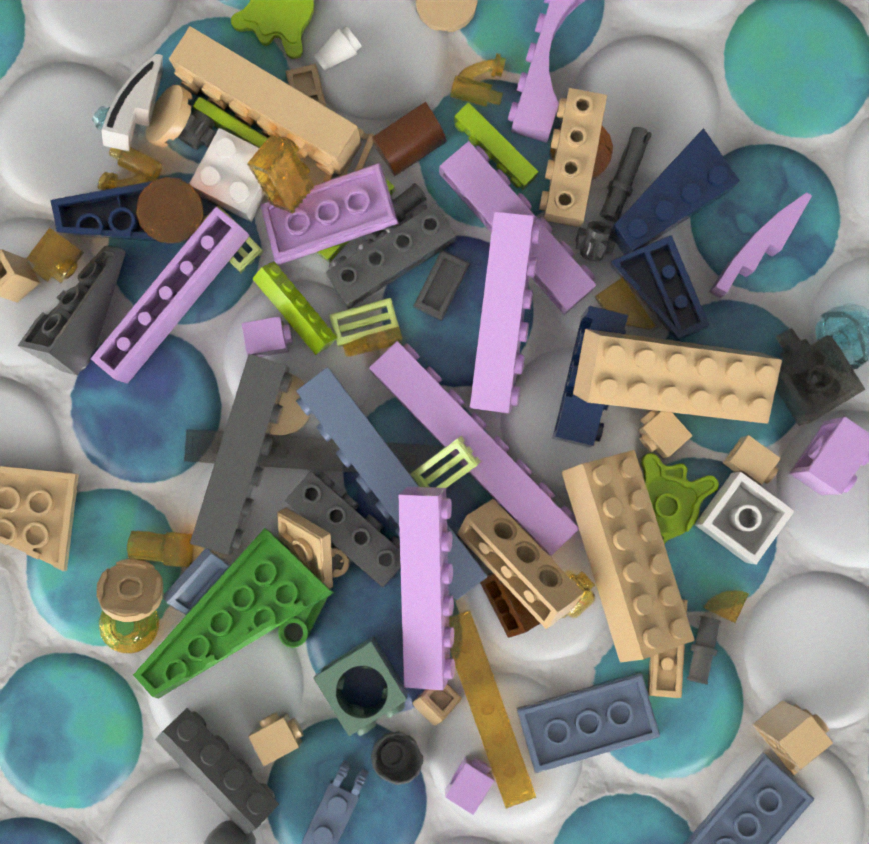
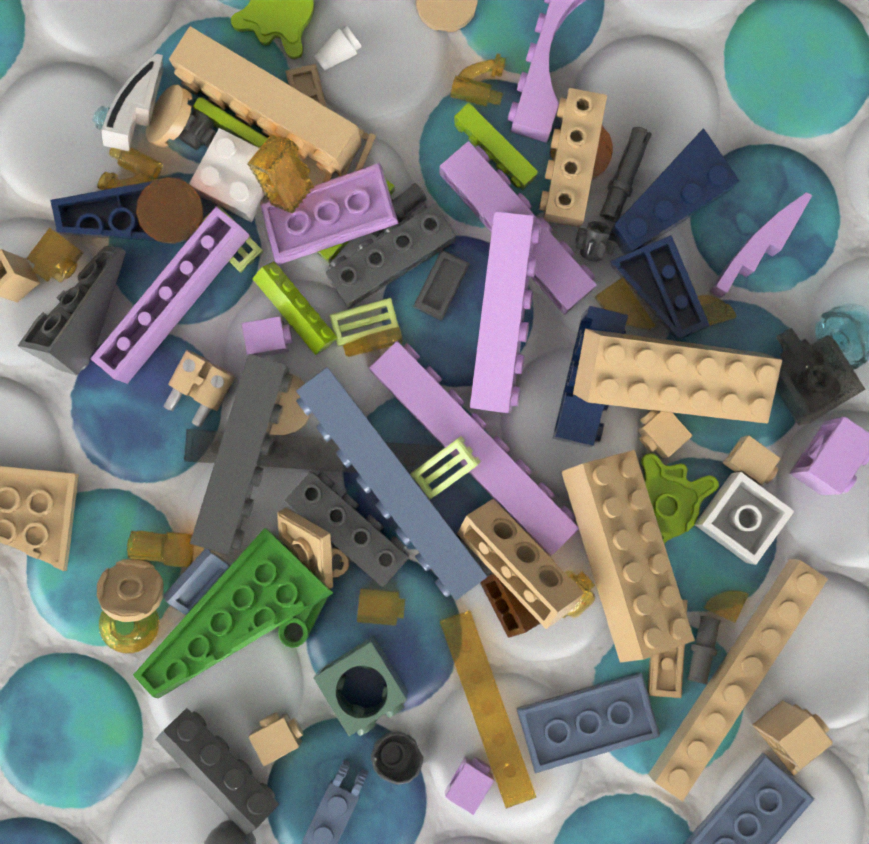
reddish brown brick [372,102,447,176] -> none
lavender brick [399,486,455,690] -> none
tan slope [412,683,462,726] -> none
none -> tan piece [163,350,236,427]
none -> clear yellow brick [357,587,406,626]
none -> tan brick [648,559,828,802]
none -> clear yellow tile [697,295,737,326]

